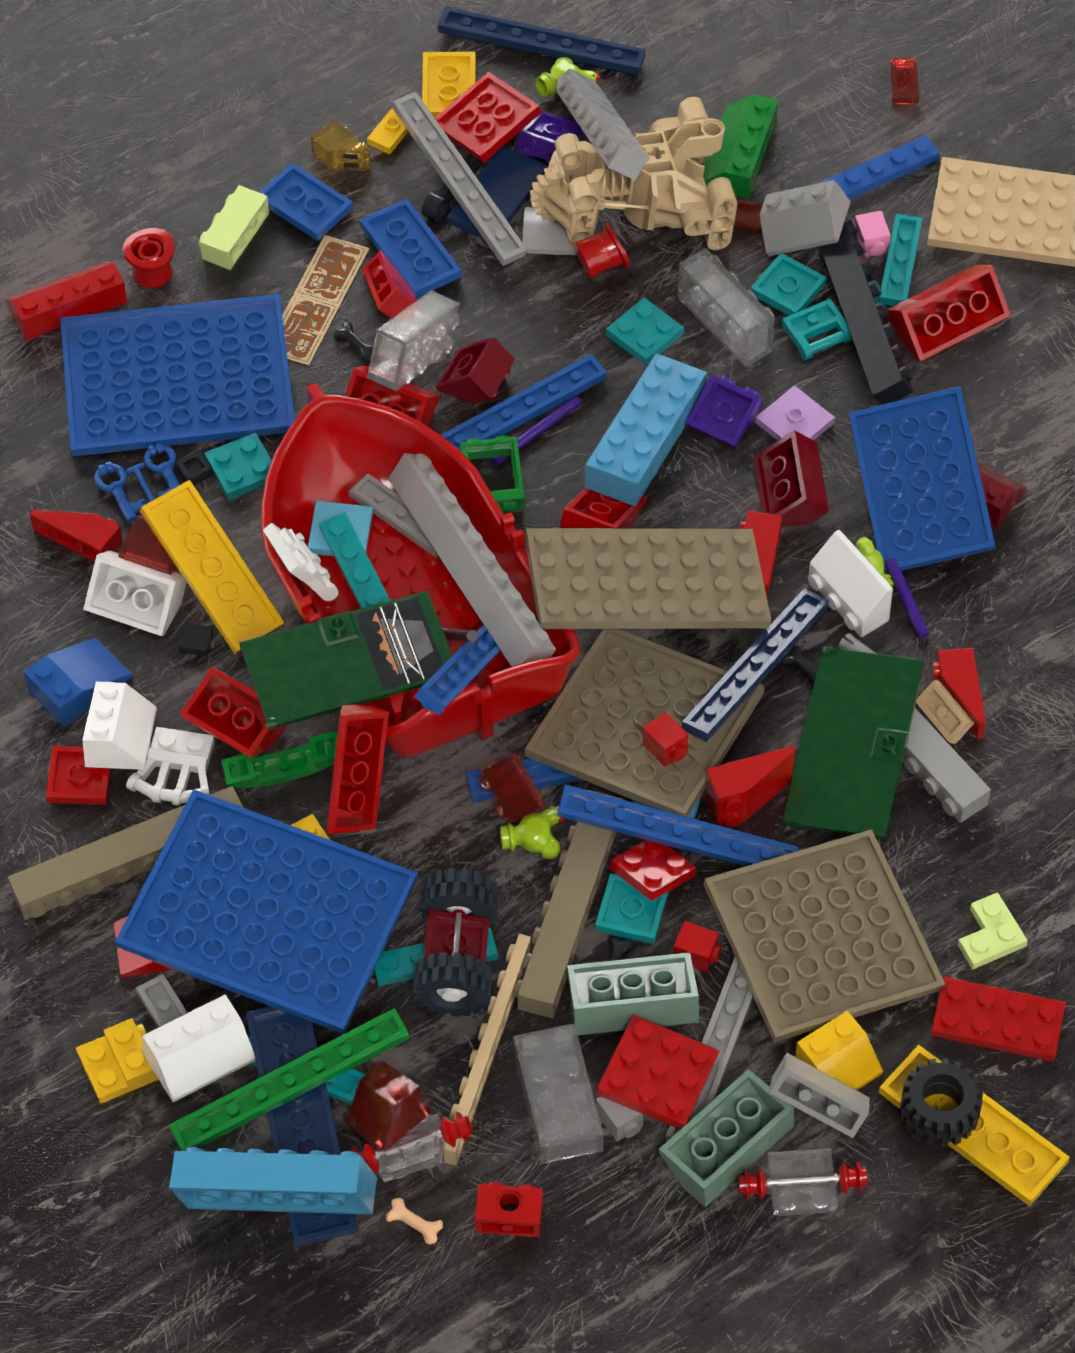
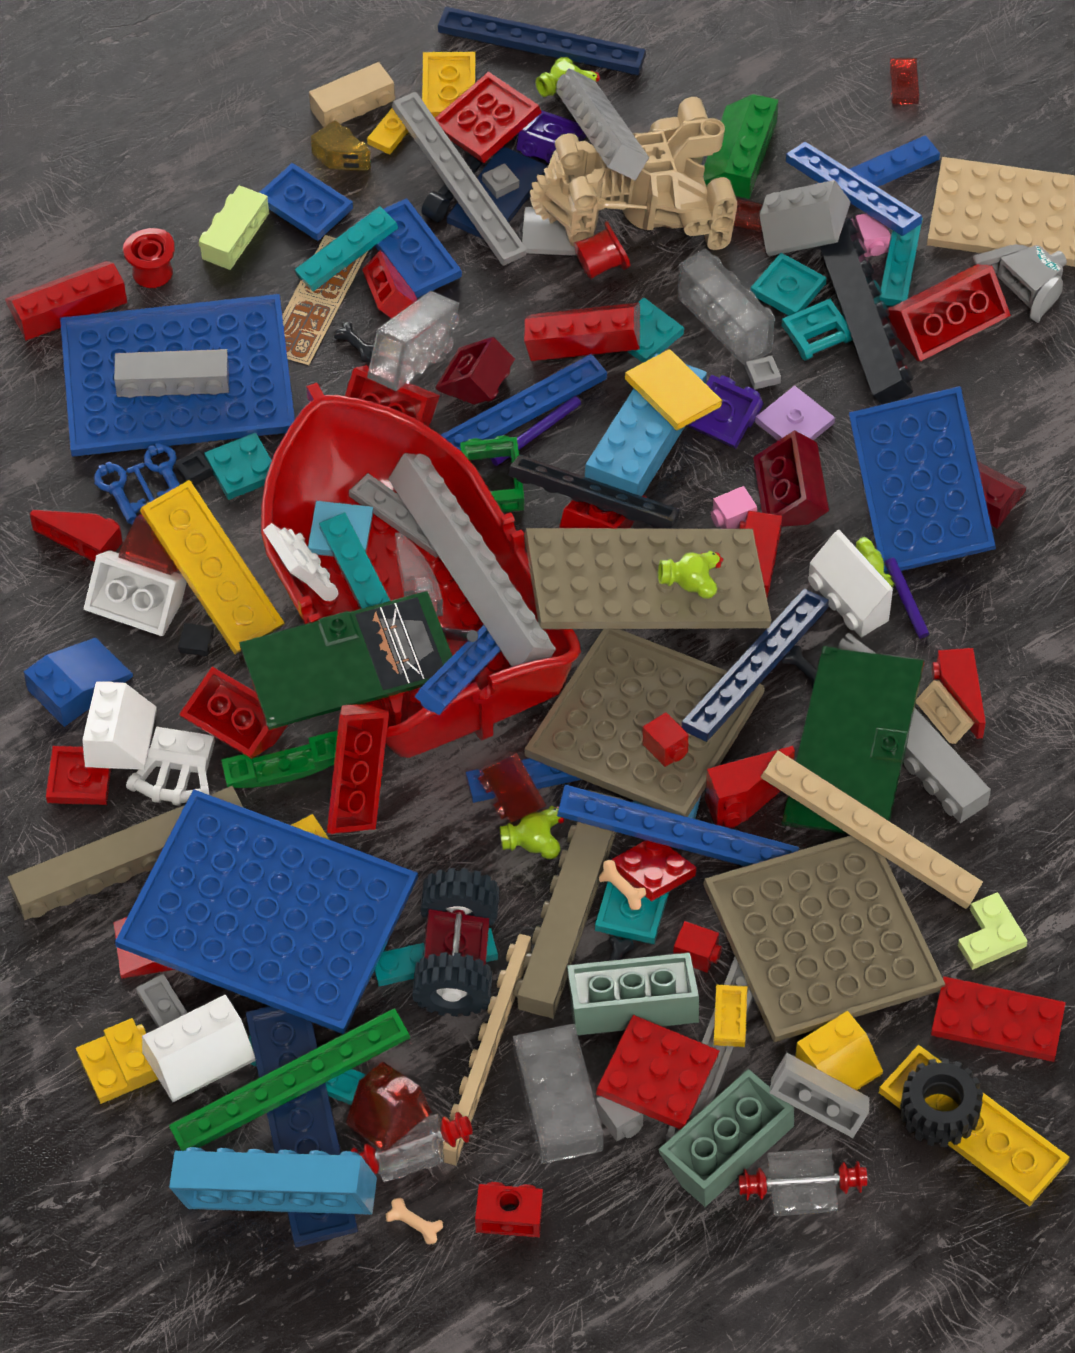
none -> light grey brick [114,349,229,398]
none -> teal plate [294,206,398,292]
none -> tan brick [309,62,395,130]
none -> clear slope [395,532,443,617]
none -> light grey plate [482,163,519,199]
none -> black plate [508,455,680,529]
none -> red slope [524,302,640,361]
none -> light nougat piece [599,860,646,910]
none -> yellow tile [625,349,722,430]
none -> lime animal [658,550,723,599]
none -> bright pink brick [711,486,757,529]
none -> yellow plate [713,985,748,1047]
none -> light grey plate [745,356,781,390]
none -> tan plate [761,750,983,909]
none -> plate [786,142,922,236]
none -> light grey torso [973,244,1067,323]

